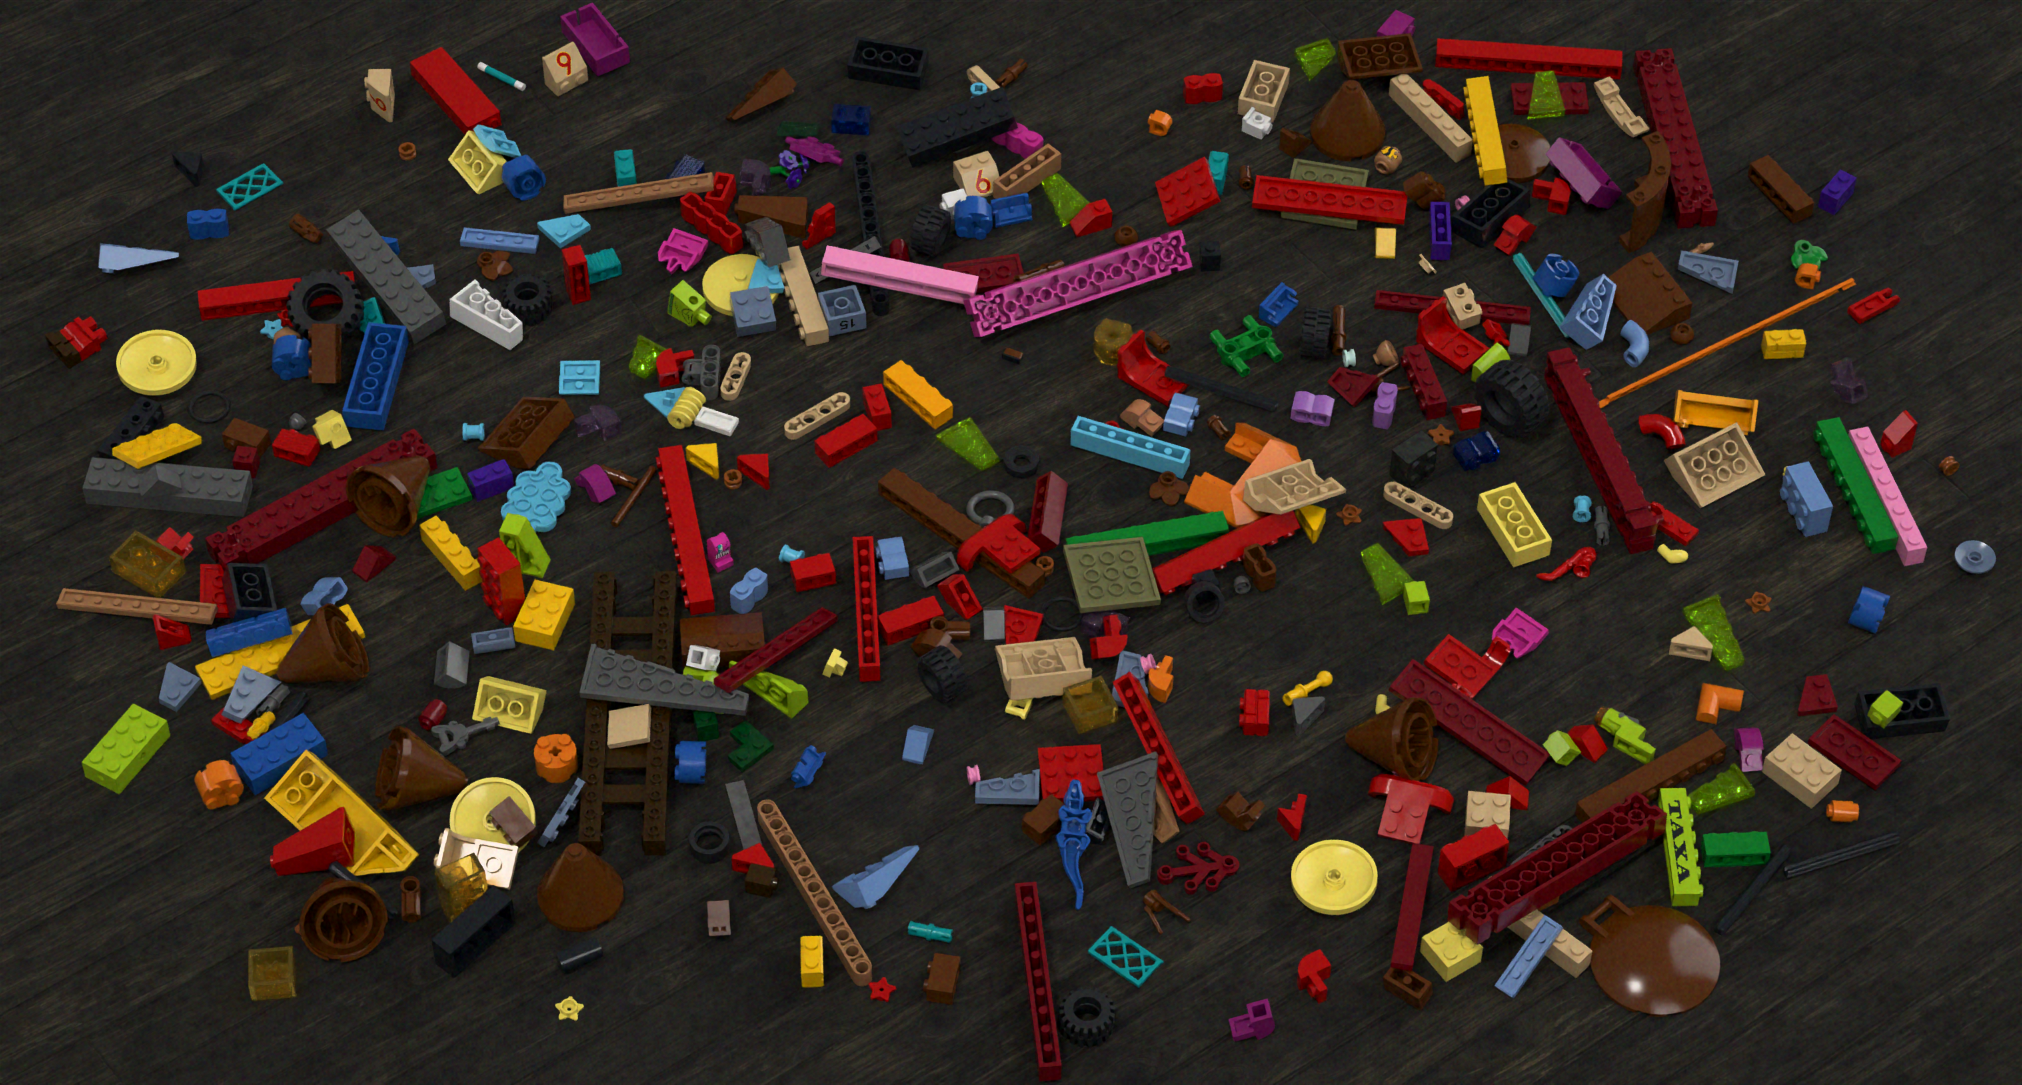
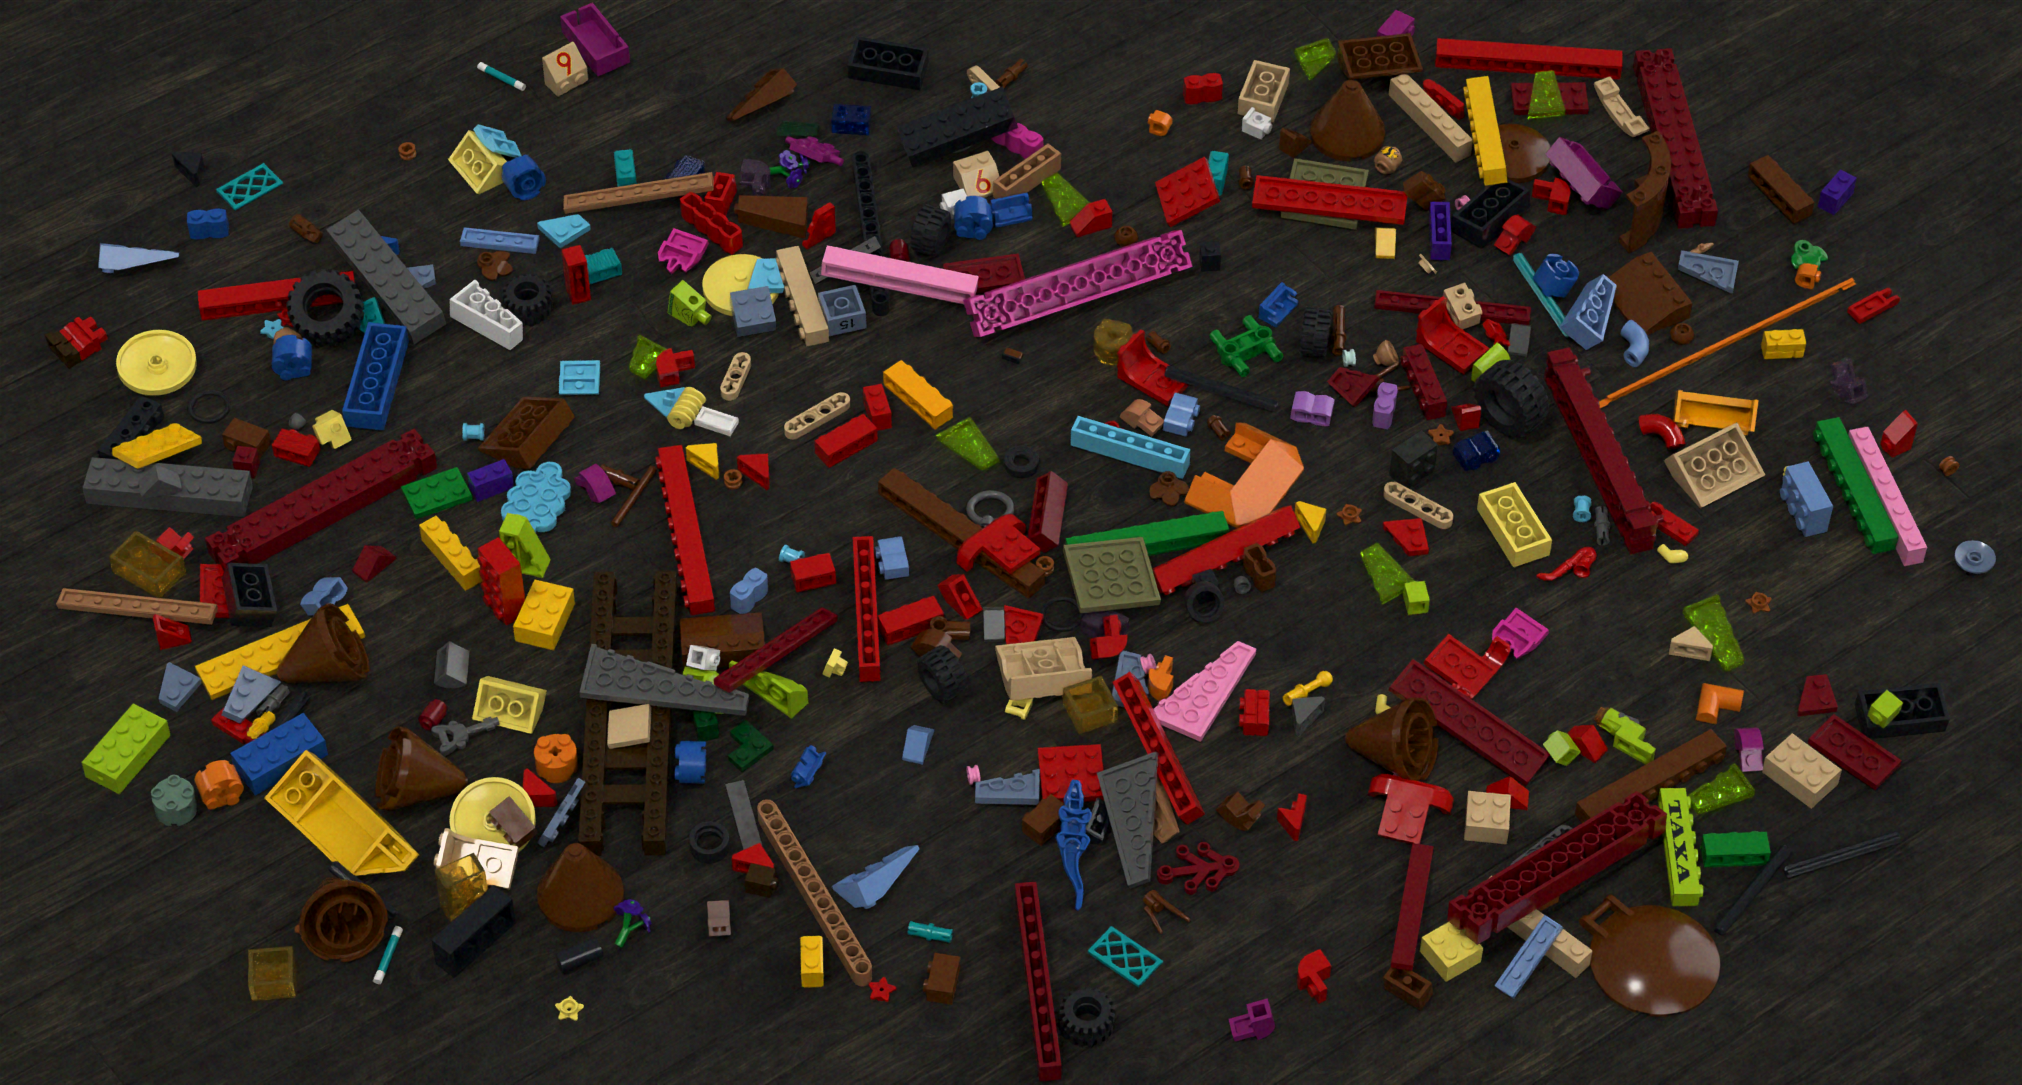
blue brick [206,608,293,657] -> none
red slope [270,807,355,876] -> none
reddish brown brick [308,324,342,383] -> none
reddish brown cone [346,456,430,538] -> none
tan slope [364,69,395,122] -> none
reddish brown piece [400,876,422,923] -> none
red brick [410,47,502,135] -> none
sand blue brick [471,627,515,654] -> none
clear purple brick [574,405,622,441] -> none
dark grey piece [682,345,721,400] -> none
dark pink leg [707,532,734,572] -> none
dark grey wedge [744,217,791,267] -> none
dark grey brick [909,552,959,588] -> none
reddish brown pin [1013,259,1065,283] -> none
tan piece [1243,459,1346,514] -> none
light yellow dish [1291,840,1378,915] -> none
red brick [1438,824,1509,892] -> none
orange brick [1826,800,1859,822] -> none
blue brick [1848,586,1890,634] -> none
none -> sand green brick [151,775,197,826]
none -> teal bar [373,926,403,984]
none -> red slope [523,768,557,807]
none -> plant [614,899,652,947]
none -> bright pink wing [1154,641,1256,742]

